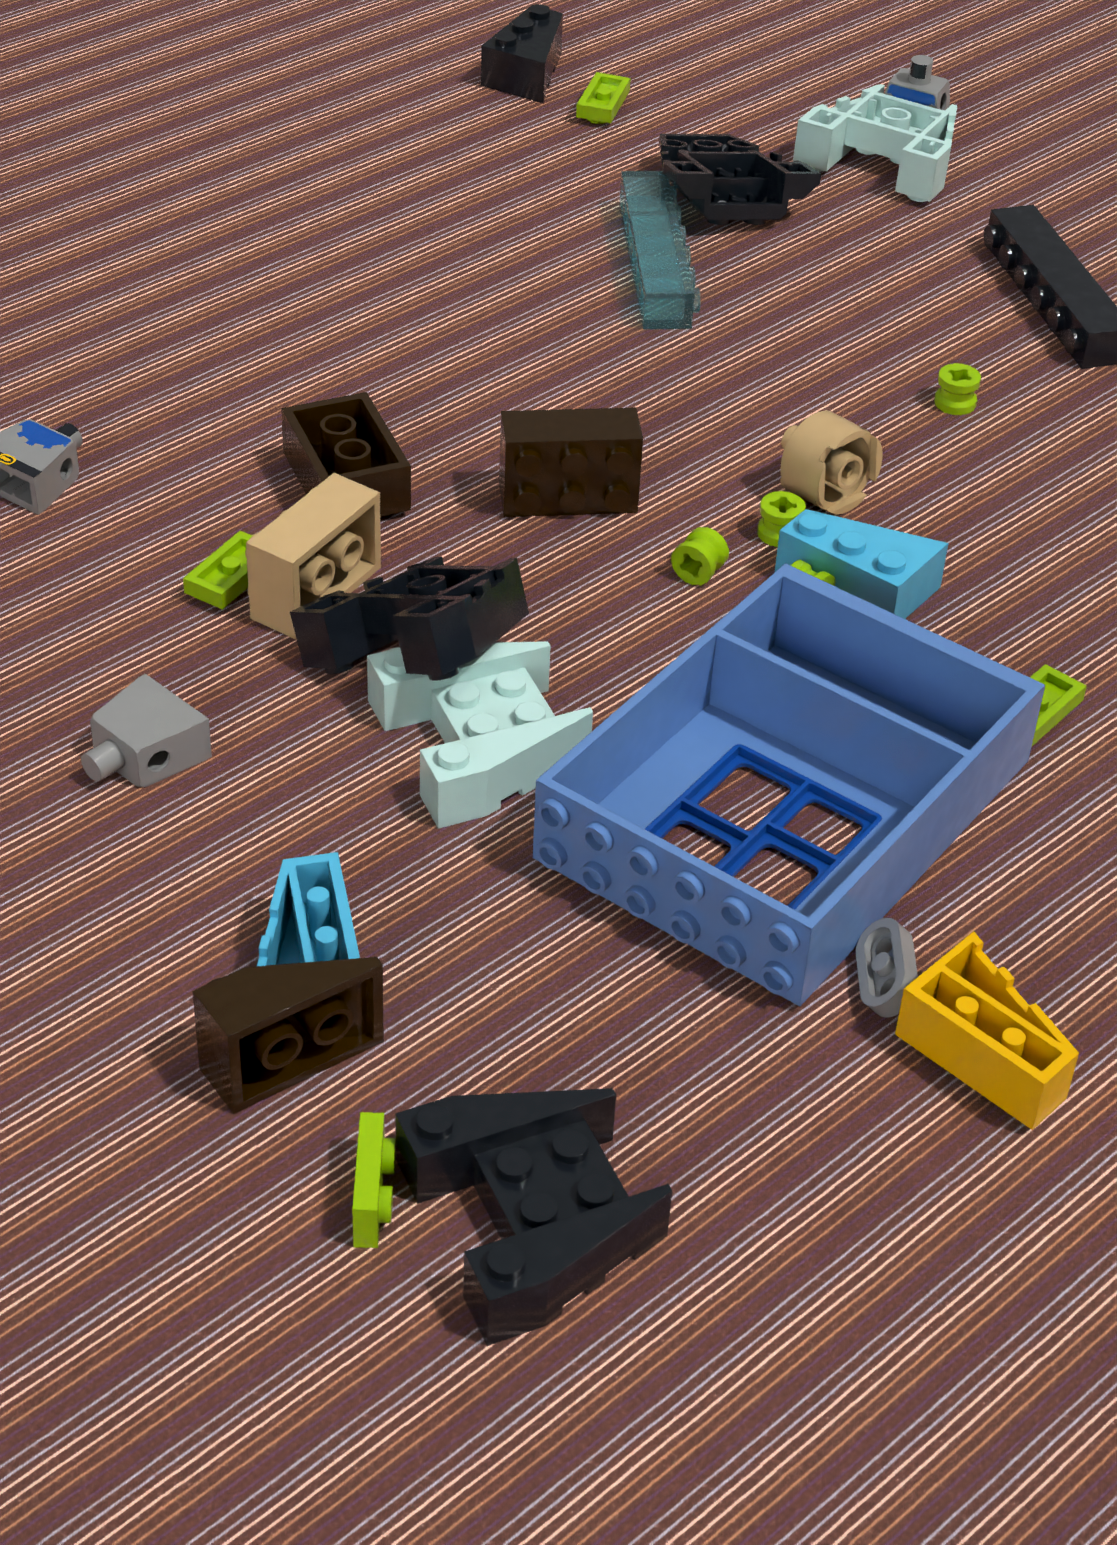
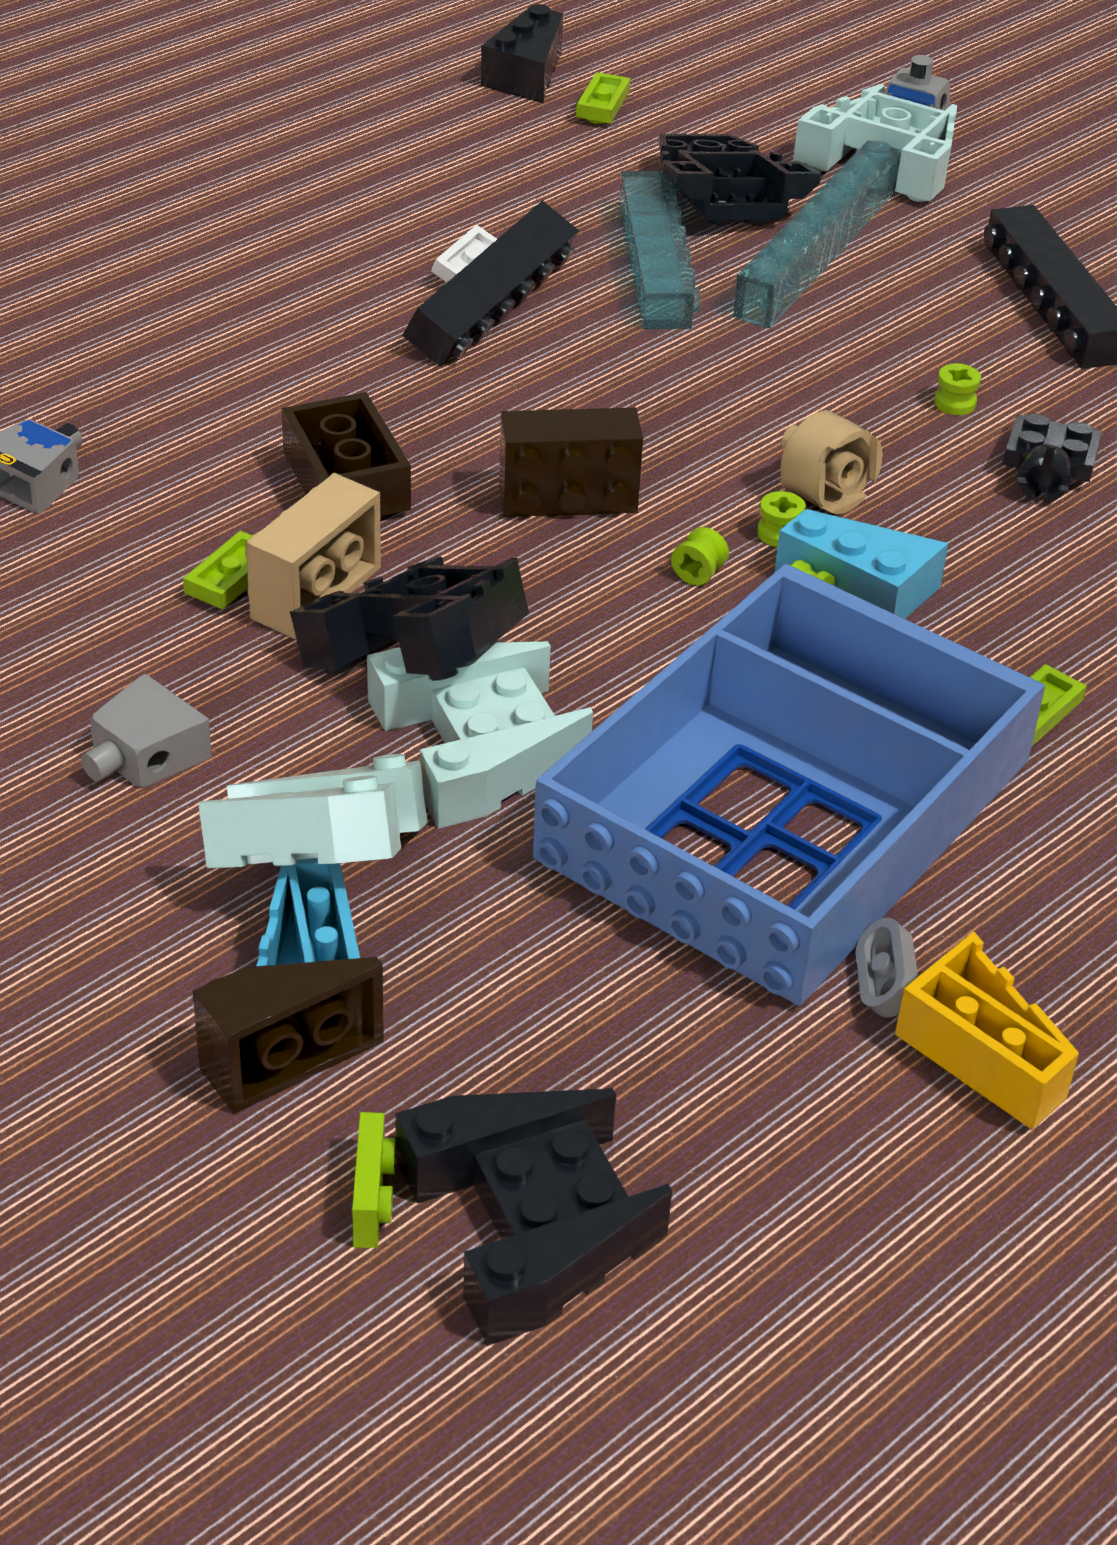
none -> light aqua wedge [198,754,428,868]
none -> black brick [402,200,579,367]
none -> white plate [431,225,497,283]
none -> clear light blue brick [733,140,902,328]
none -> black plate [1003,414,1102,503]

